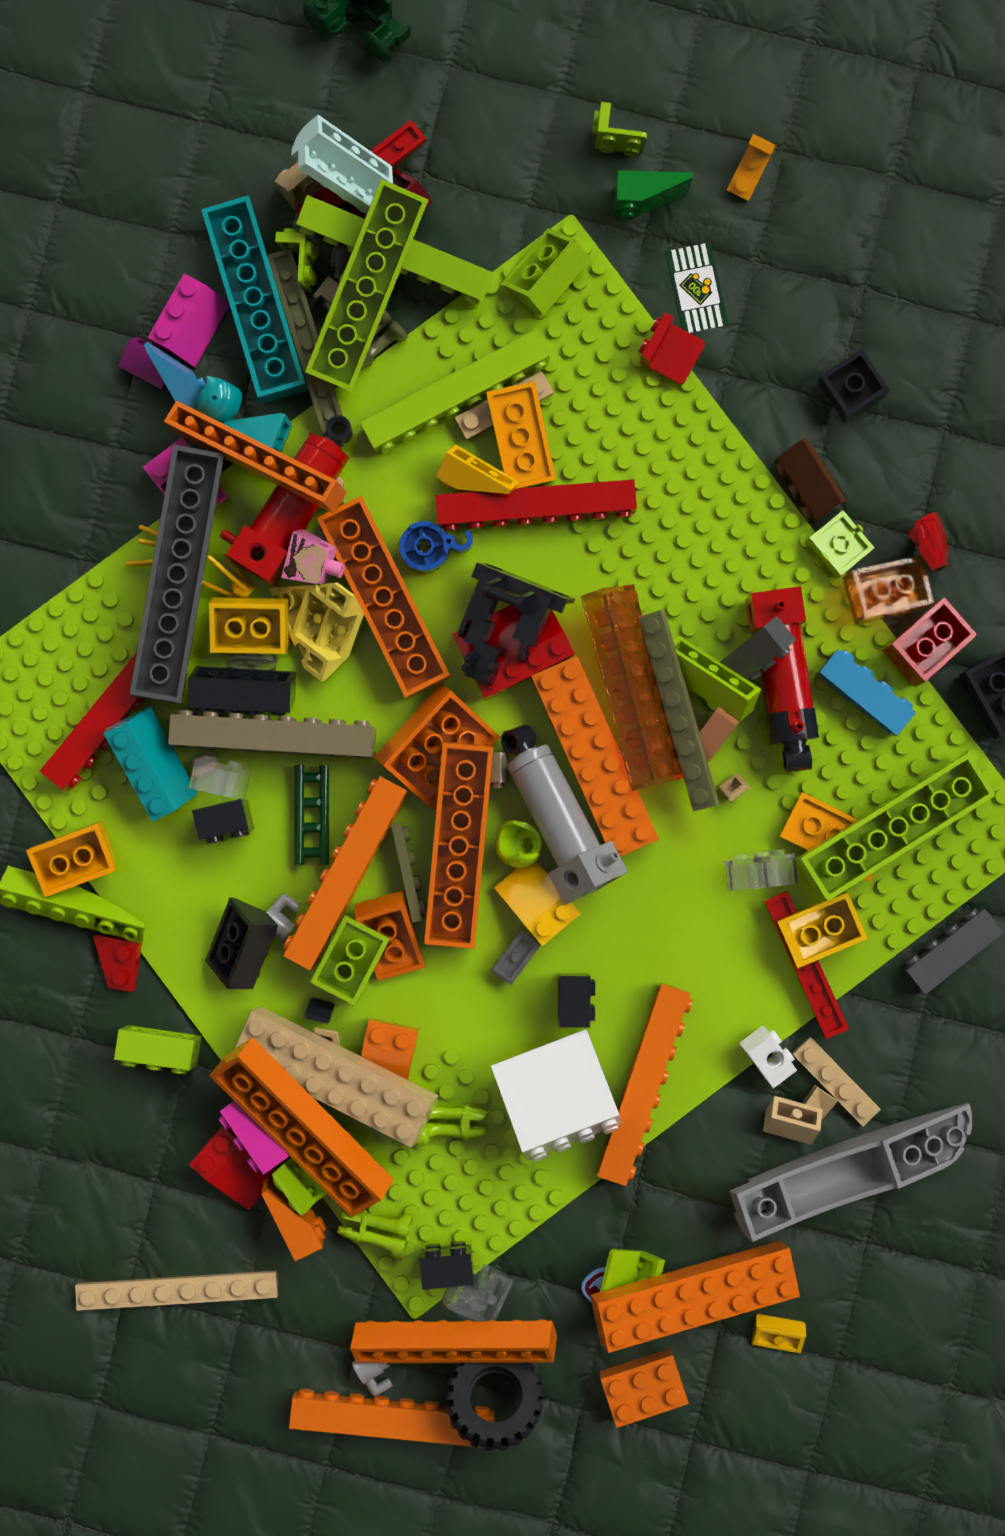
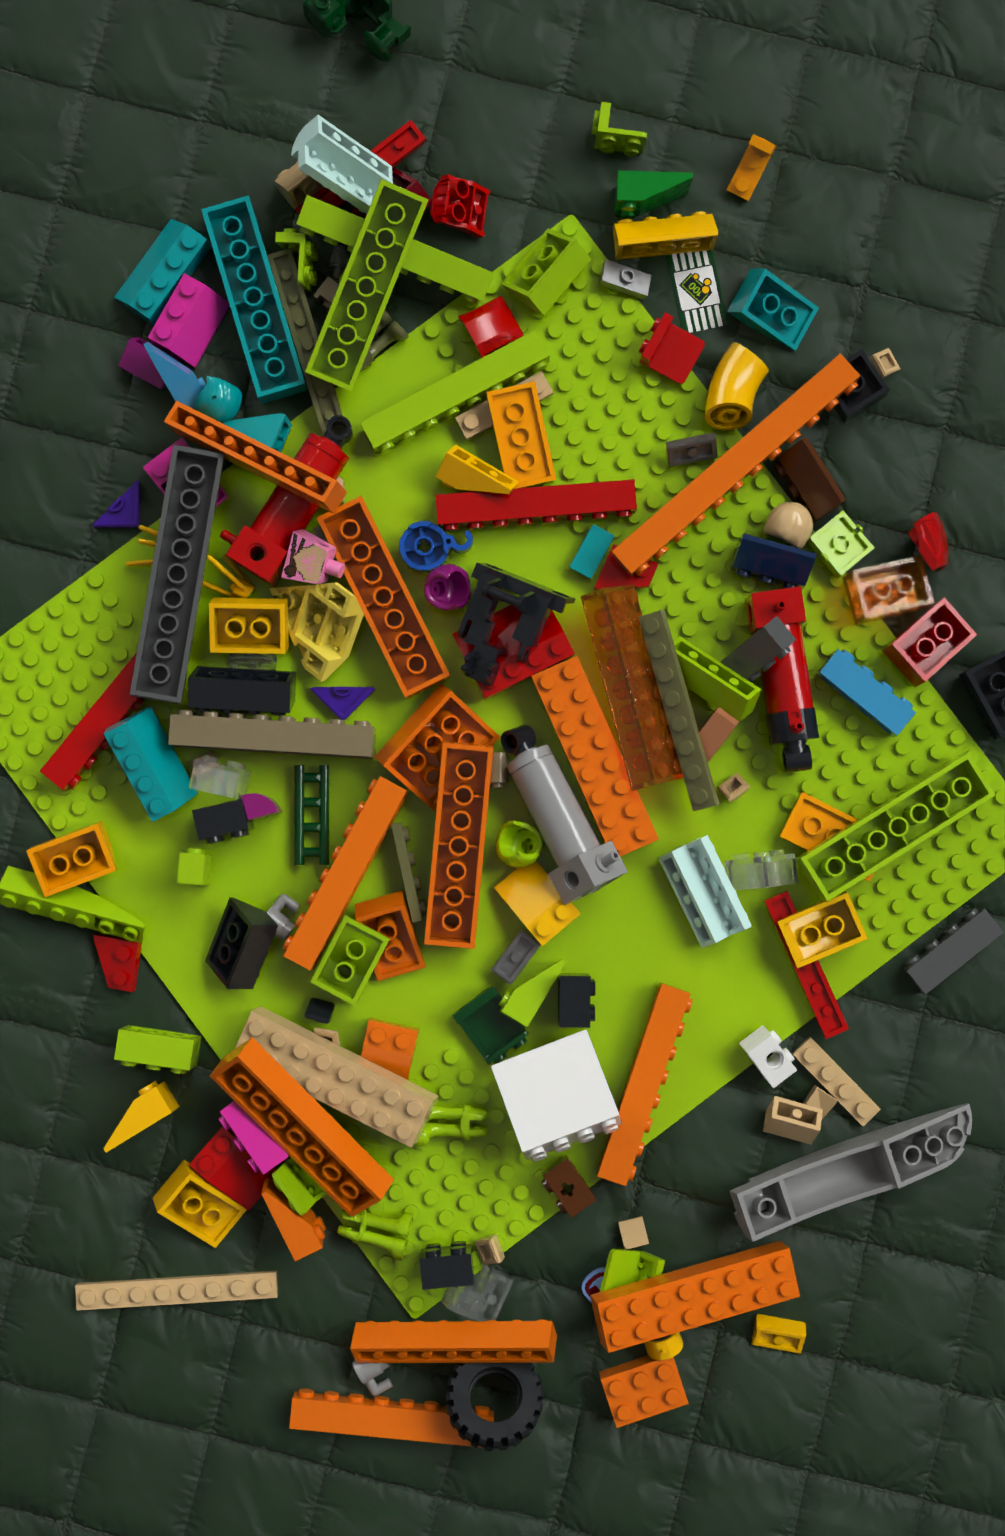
none -> dark purple tile [93,481,141,528]
none -> yellow slope [103,1080,180,1153]
none -> teal slope [114,219,211,326]
none -> yellow slope [152,1160,247,1248]
none -> lime brick [177,848,212,885]
none -> magenta brick [241,793,283,821]
none -> dark purple tile [310,687,375,721]
none -> magenta piece [424,564,471,611]
none -> red slope [430,174,490,238]
none -> dark green panel [452,984,529,1065]
none -> red slope [458,296,524,358]
none -> tan slope [475,1233,505,1265]
none -> lime slope [498,960,566,1028]
none -> reddish brown brick [541,1155,596,1218]
none -> teal tile [569,524,615,580]
none -> red wing [594,544,659,590]
none -> flat silver plate [599,259,651,300]
none -> orange brick [611,353,860,577]
none -> yellow slope [613,211,718,260]
none -> tan slope [618,1216,649,1249]
none -> yellow piece [644,1332,683,1361]
none -> light aqua brick [658,835,752,948]
none -> flat silver plate [665,432,718,467]
none -> yellow brick [705,342,769,431]
none -> teal slope [727,268,819,351]
none -> dark blue slope [730,534,817,589]
none -> tan piece [763,502,813,549]
none -> tan slope [869,348,900,379]

